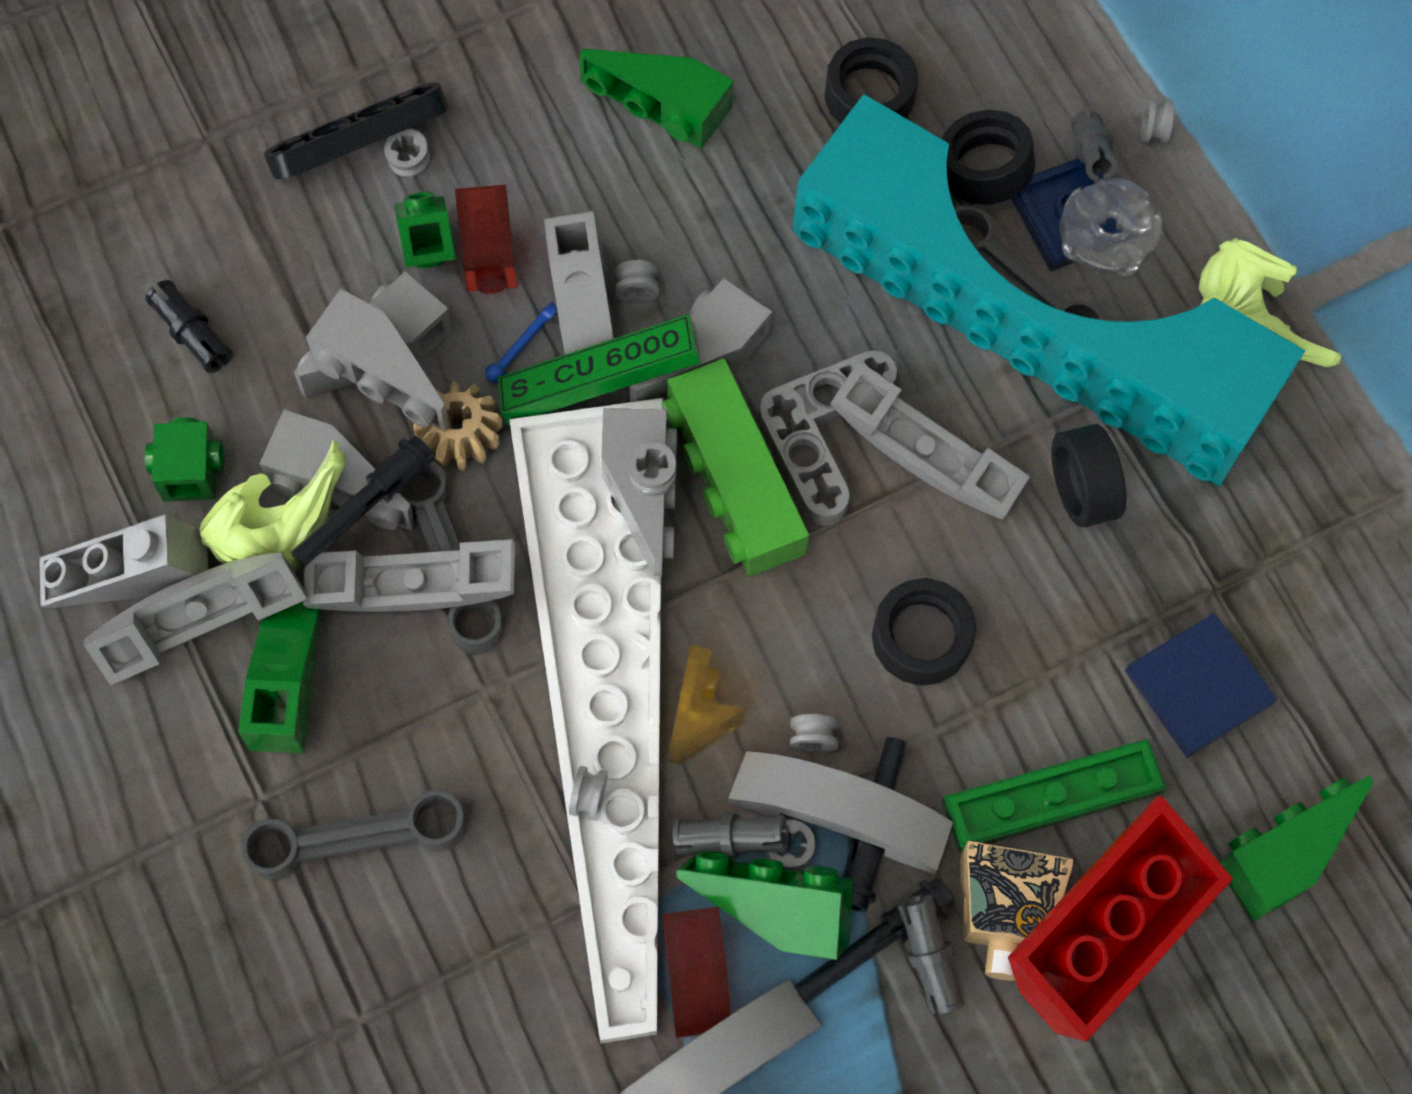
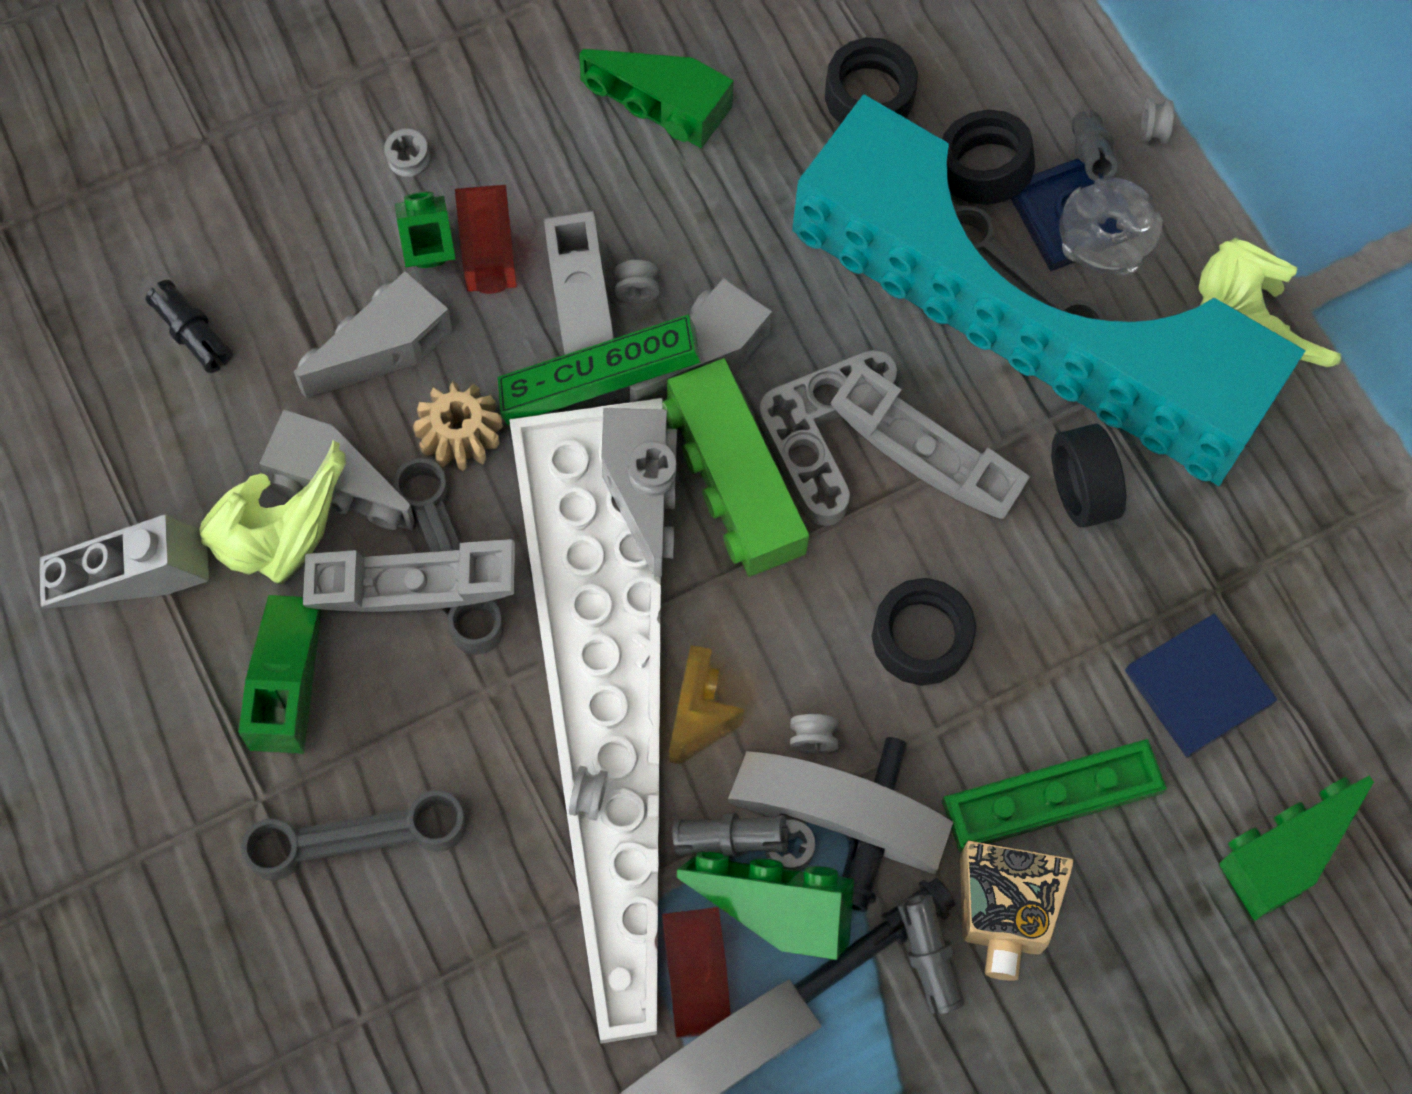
light grey slope [84,552,307,686] -> none
green brick [145,417,225,502] -> none
black beam [264,82,449,179] -> none
black pin [290,436,435,567] -> none
light grey slope [306,289,449,432] -> none
blue hinge [485,301,557,384] -> none
red slope [1008,796,1233,1042] -> none

